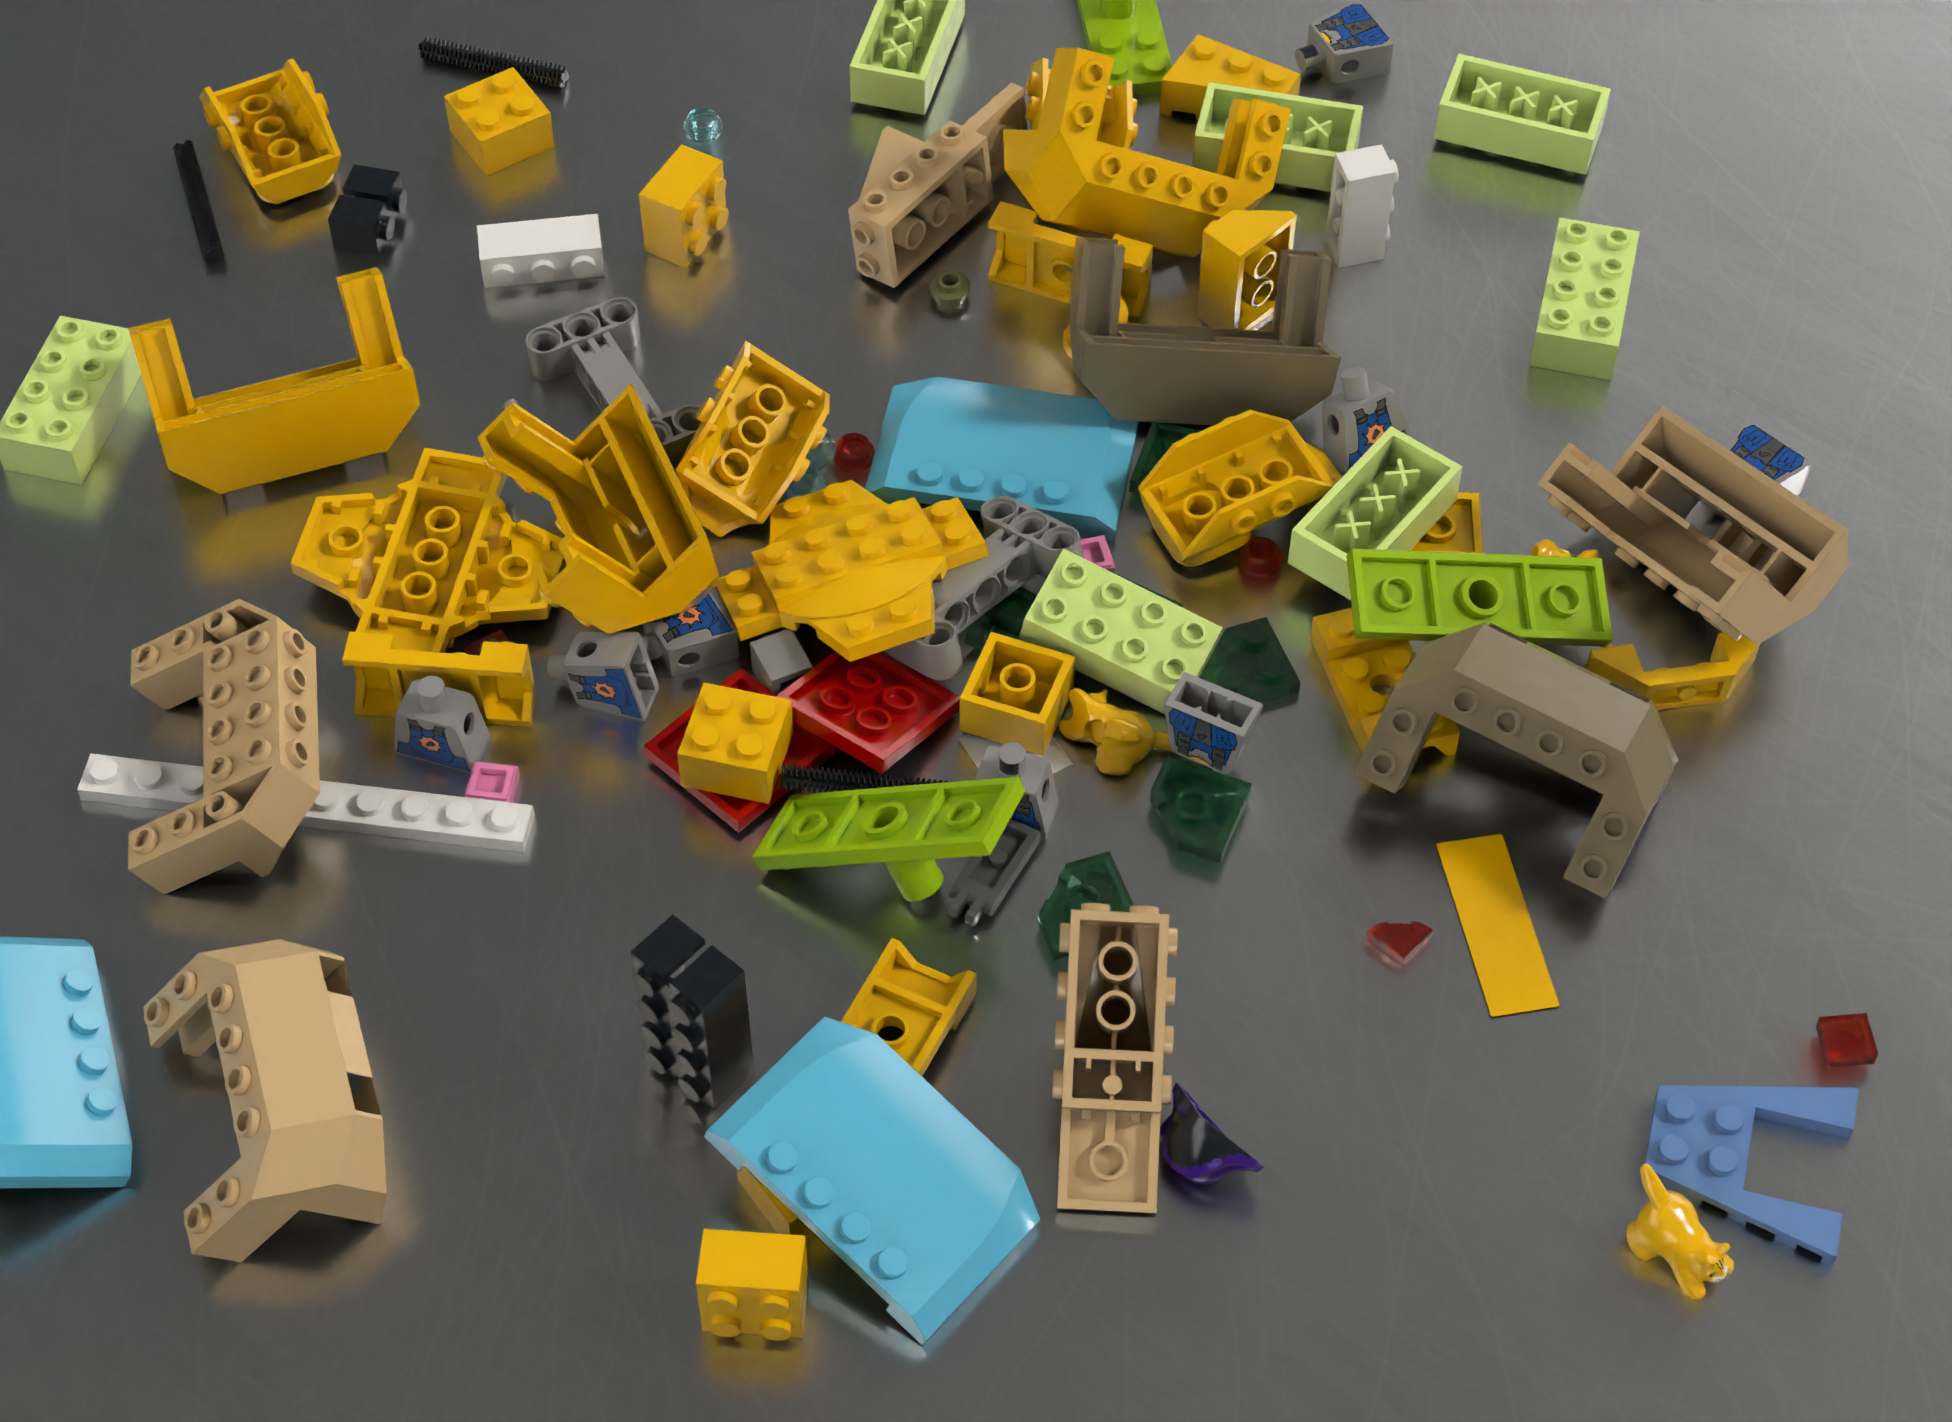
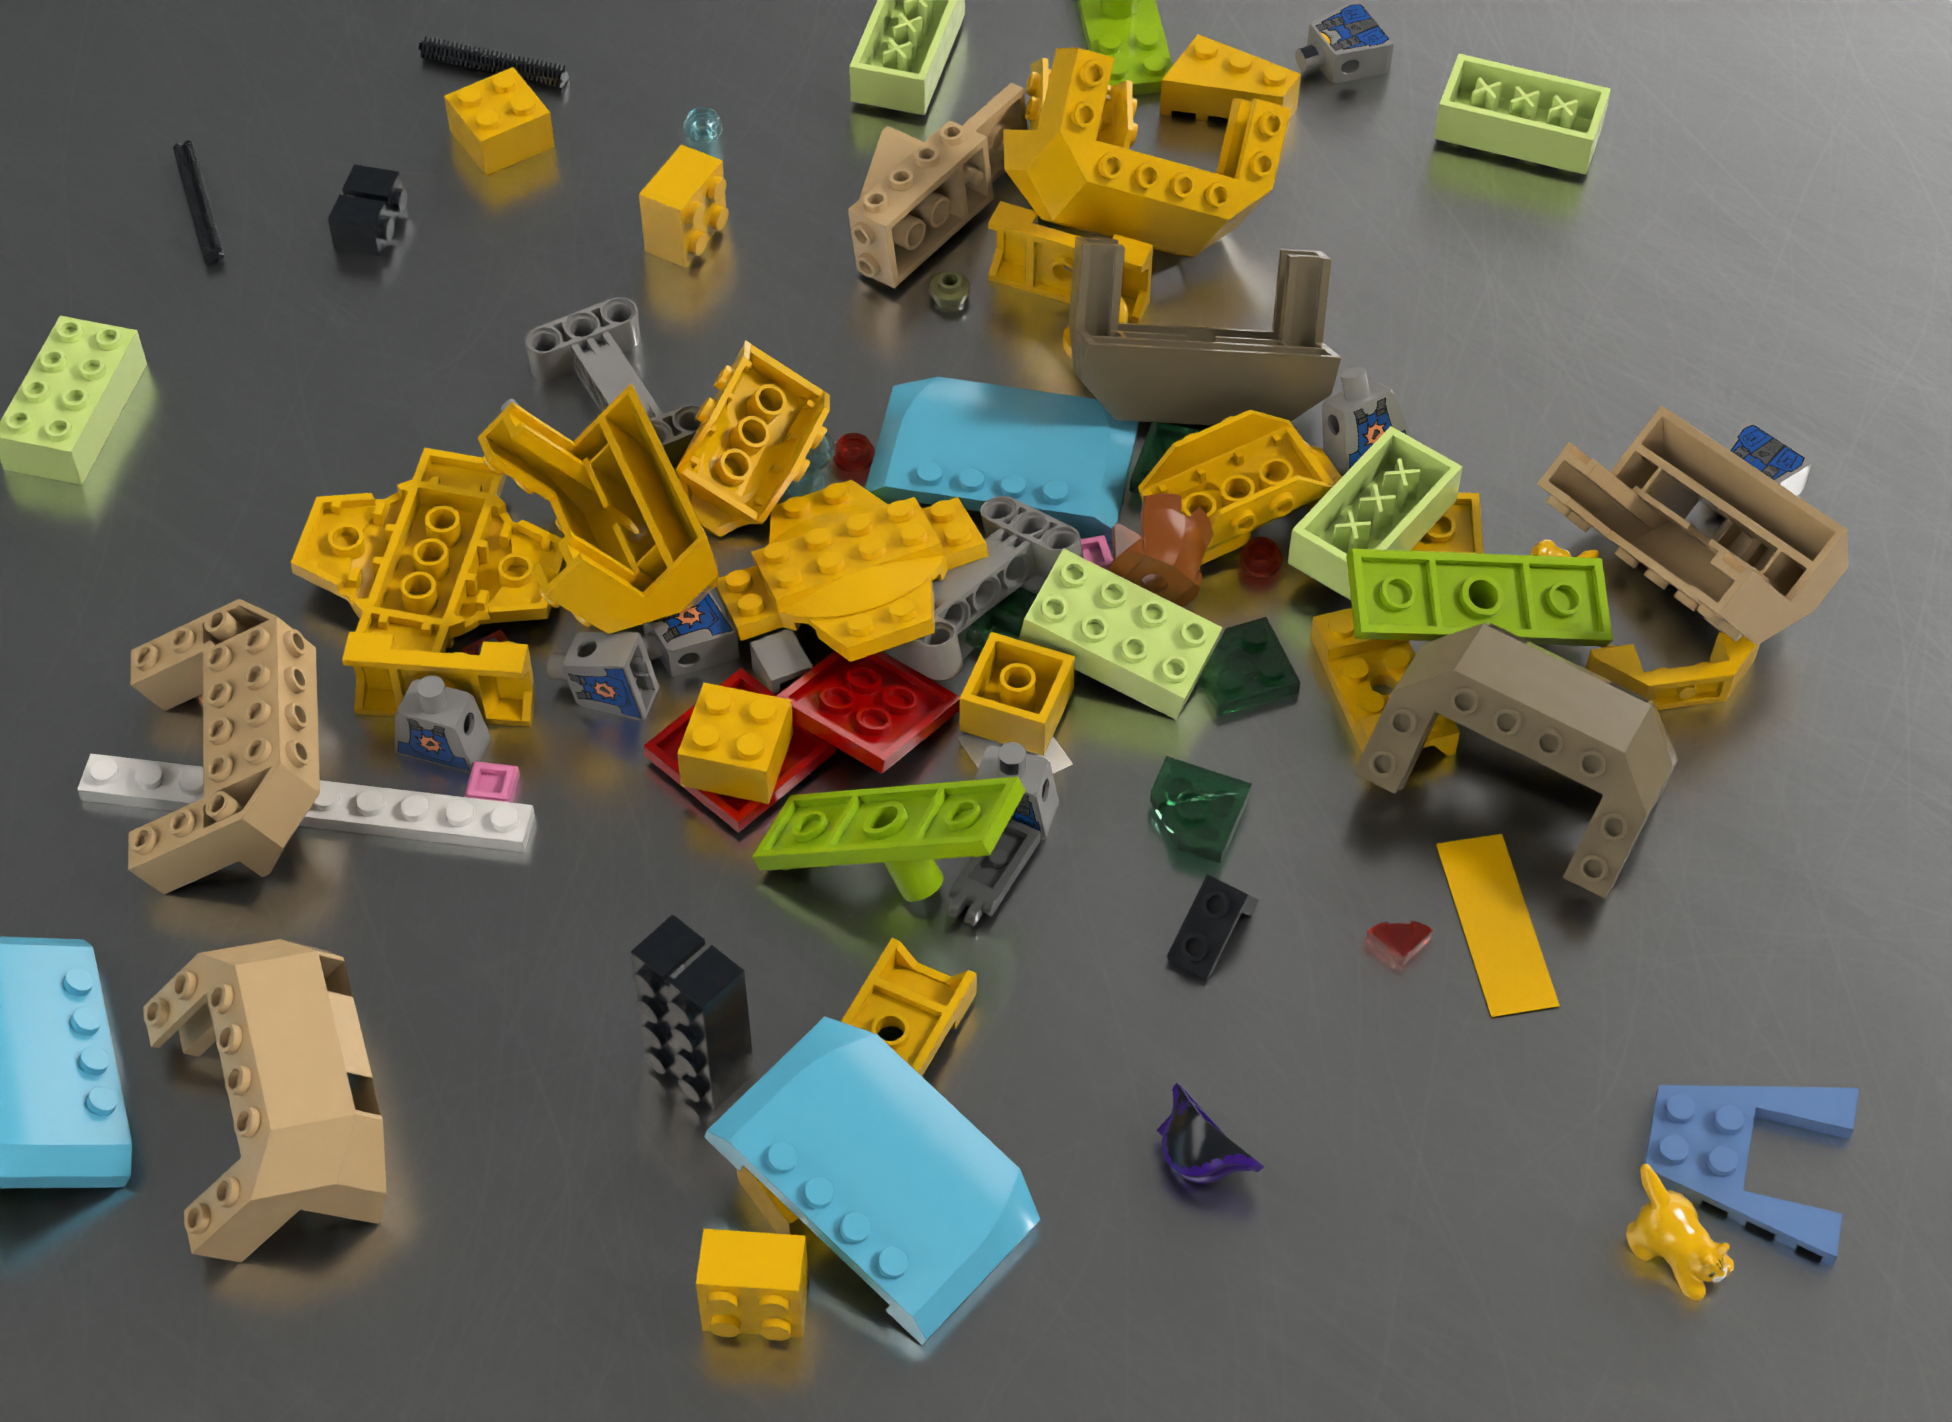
yellow wedge [128,267,420,494] -> none
yellow slope [199,58,342,204] -> none
white brick [477,214,605,288] -> none
black axle [779,762,953,793] -> none
clear green plate [1038,851,1134,960] -> none
tan wedge [1052,903,1178,1214] -> none
yellow animal [1058,688,1173,776] -> none
light grey torso [1164,672,1263,774] -> none
yellowish green brick [1192,82,1363,192] -> none
yellow slope [1197,210,1297,330] -> none
white brick [1325,144,1399,268] -> none
yellowish green brick [1530,217,1640,381] -> none
clear red plate [1816,1013,1878,1068] -> none
none -> dark orange piece [1109,493,1214,607]
none -> black bracket [1167,874,1259,978]

